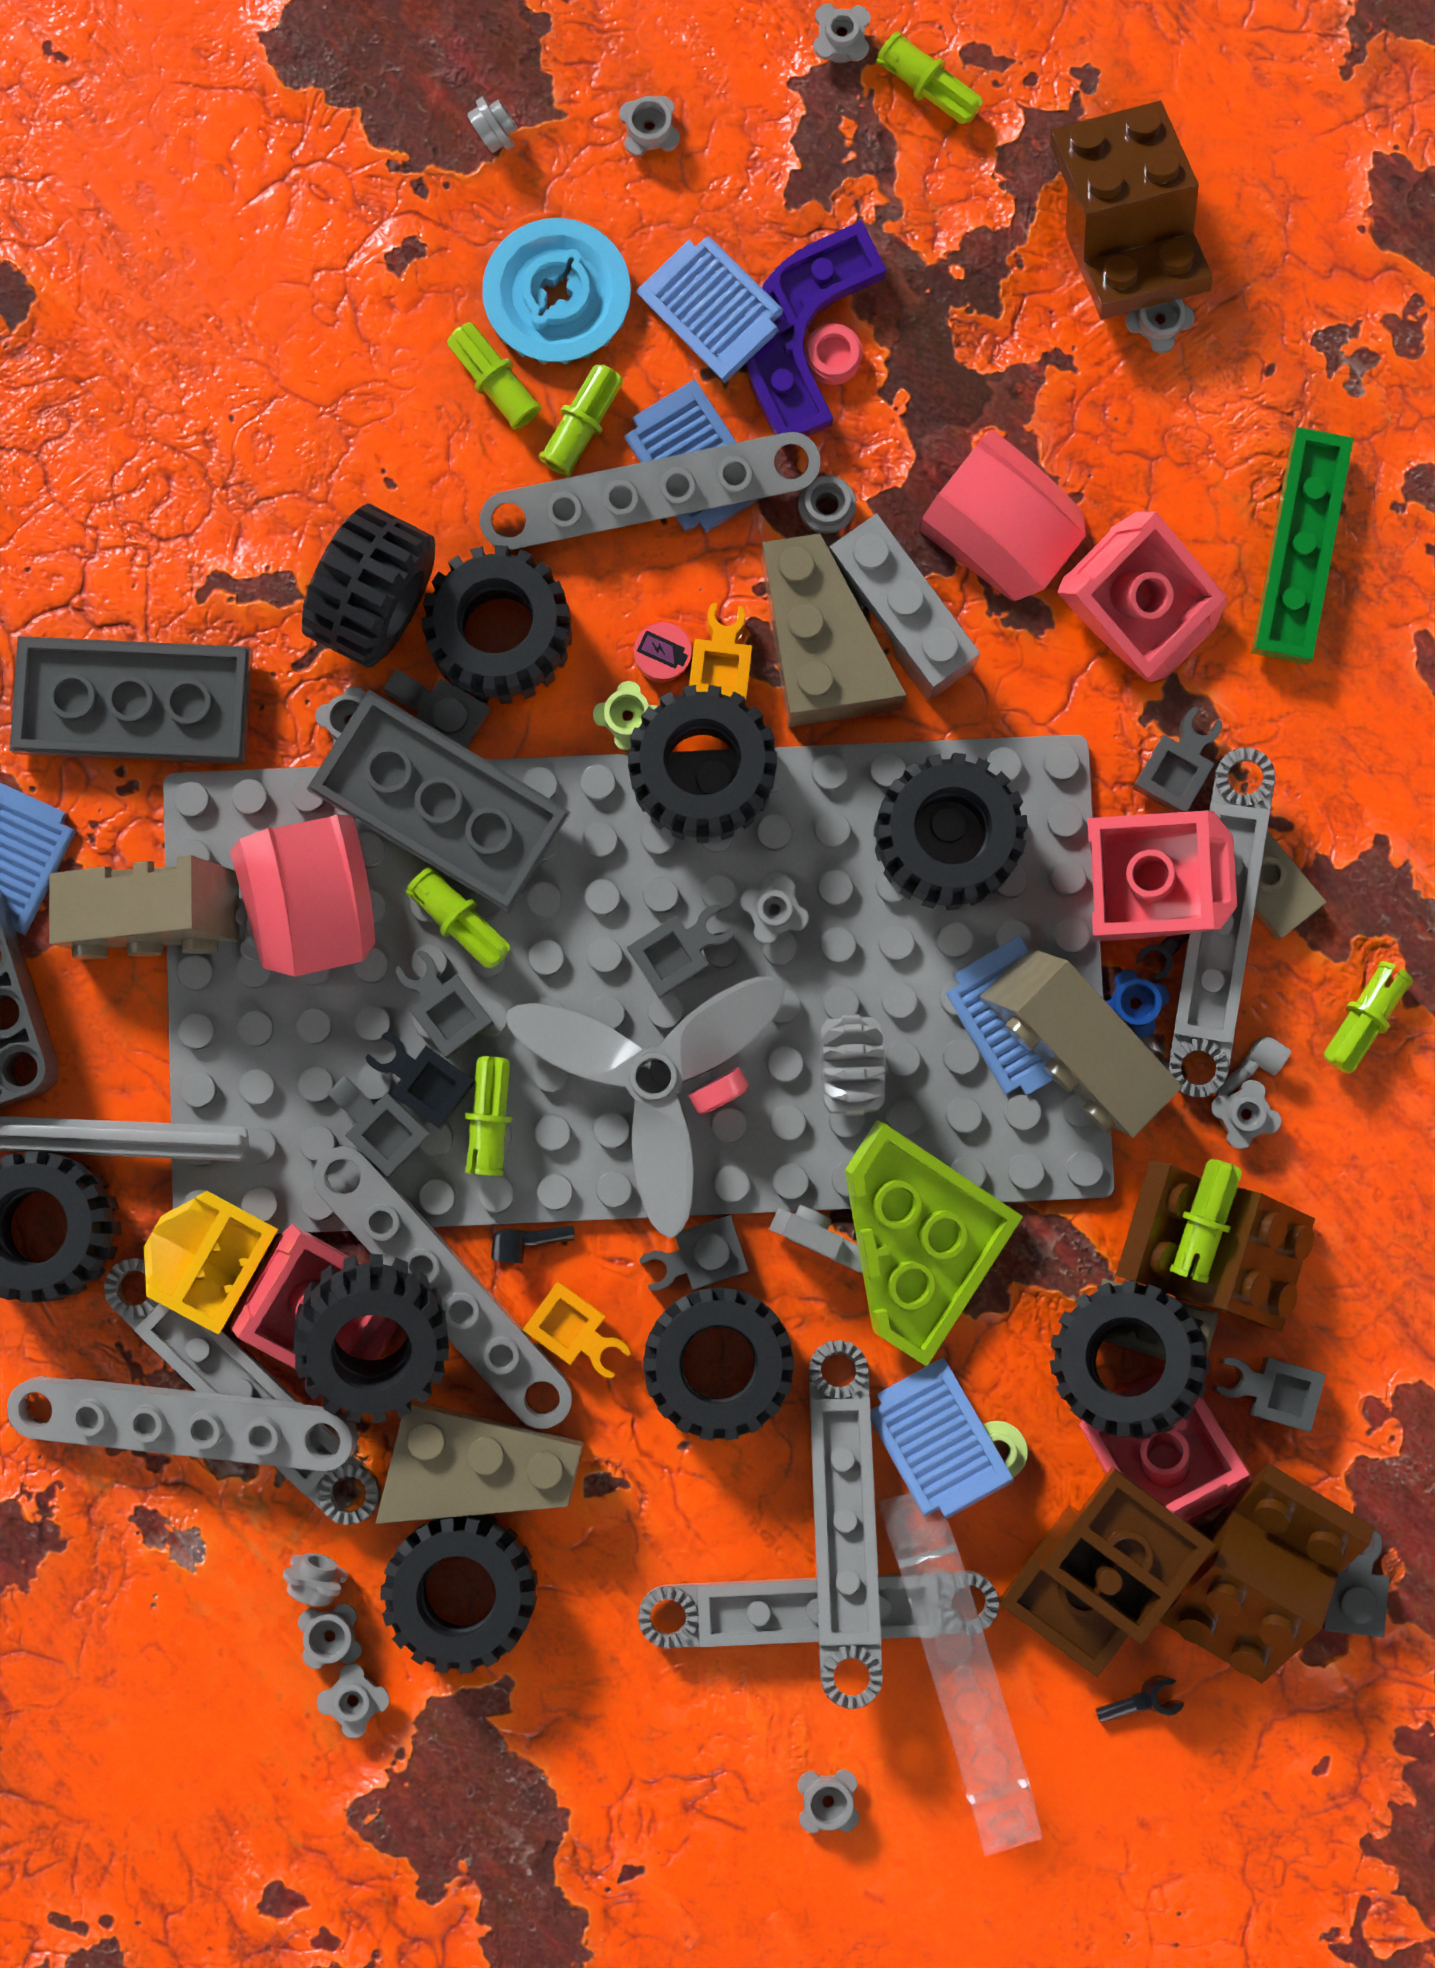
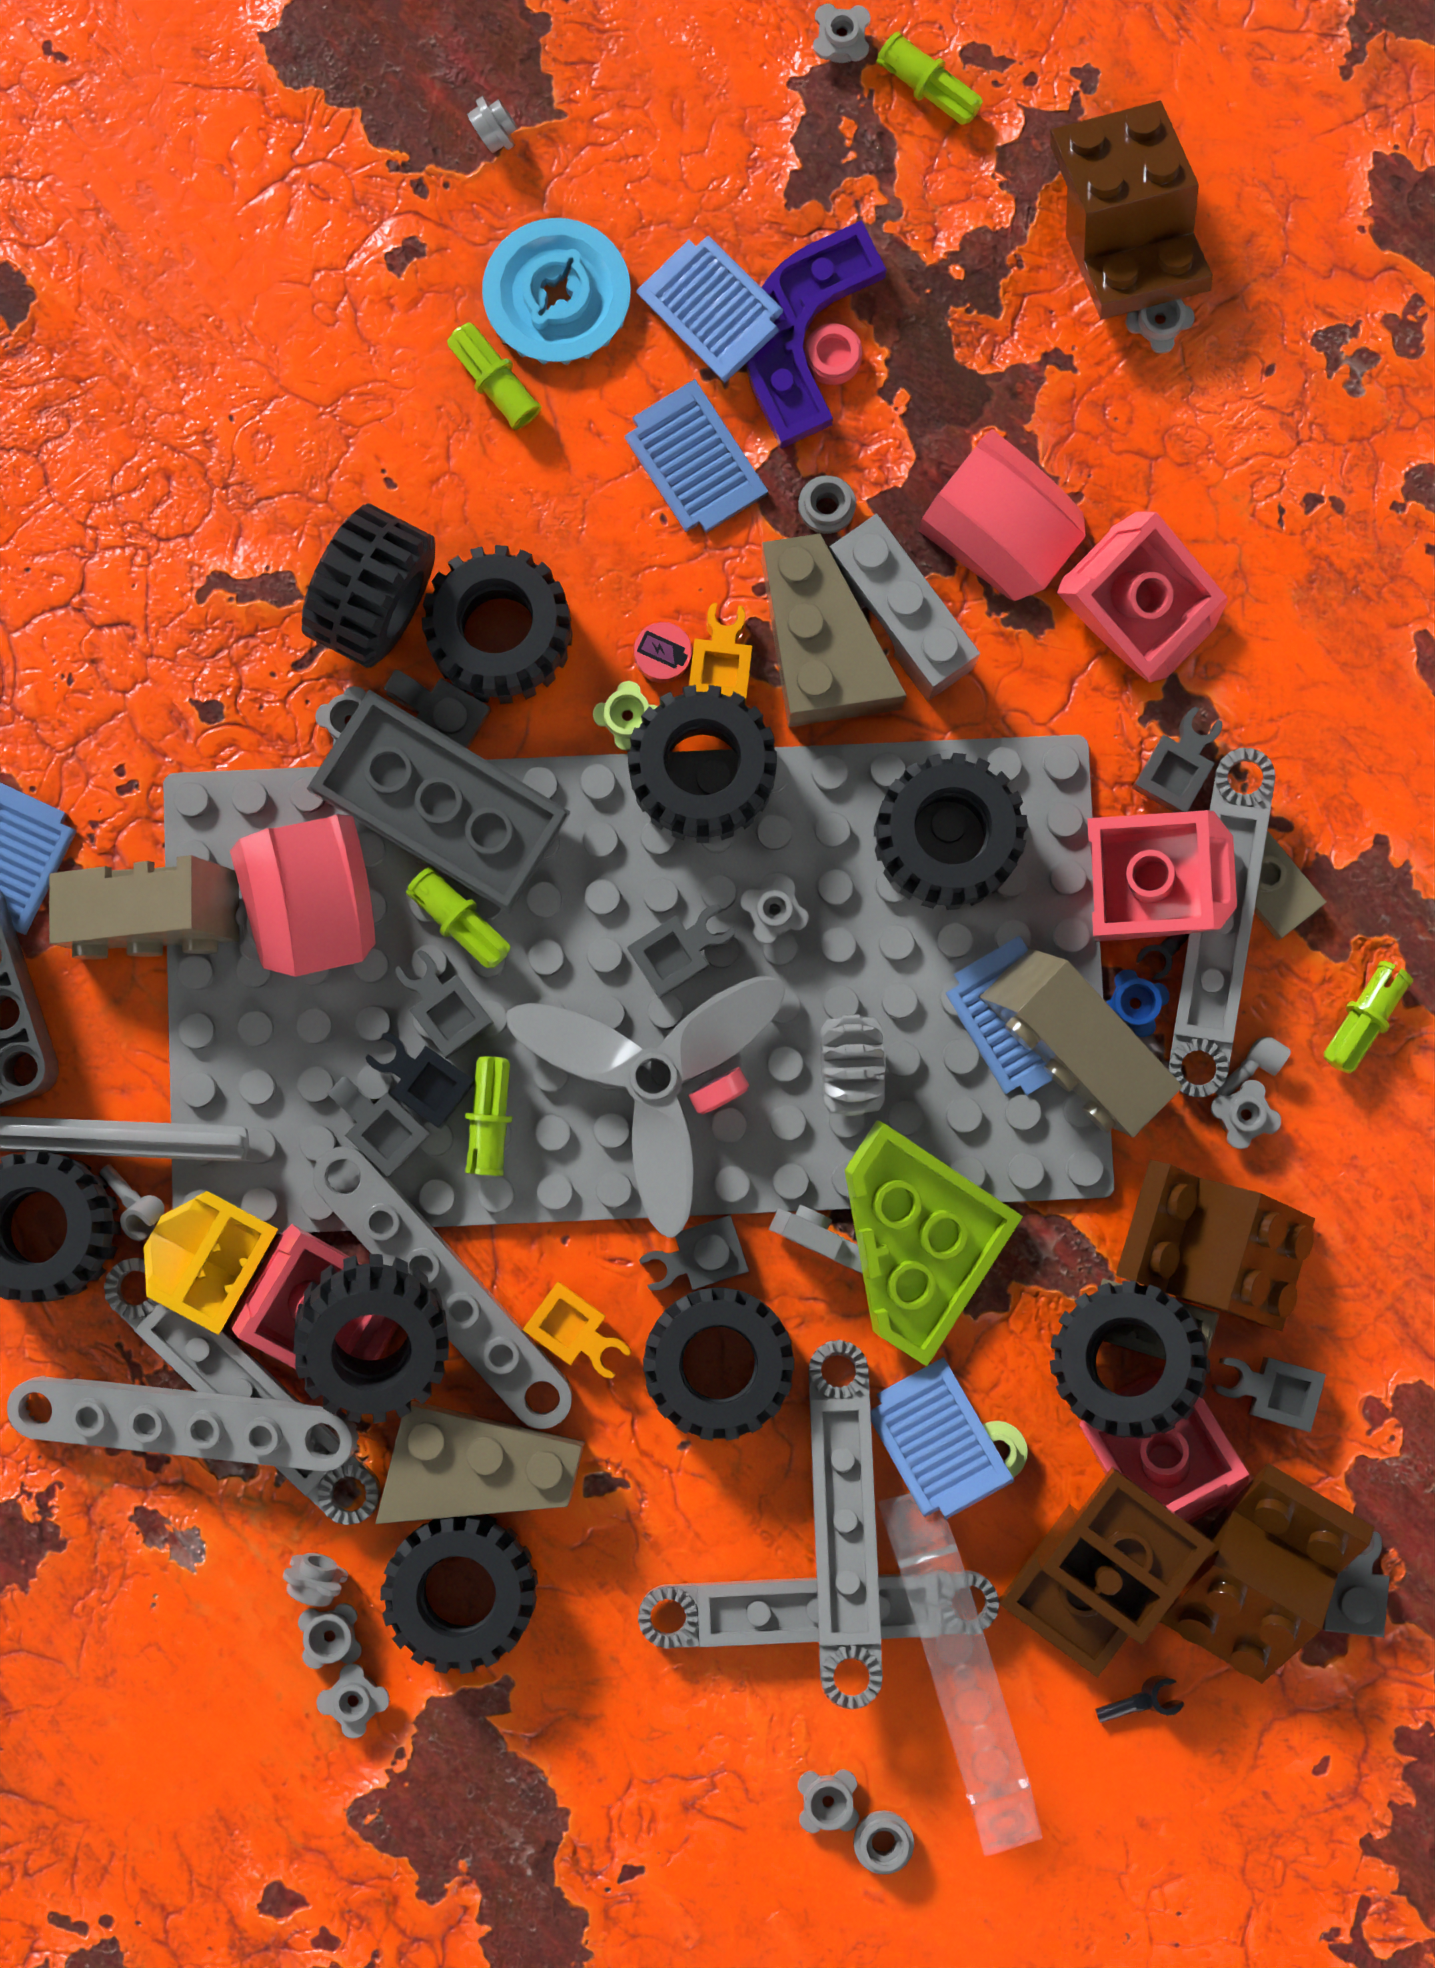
dark grey piece [9,636,253,765] -> none
light grey plate [480,432,820,550] -> none
black hand [491,1226,575,1264] -> none
lime axle [538,365,623,477] -> none
light grey plate [619,96,680,156] -> none
lime axle [1170,1159,1242,1283] -> none
green plate [1251,427,1354,665] -> none
none -> light grey hand [100,1164,164,1241]
none -> light grey plate [853,1810,914,1874]

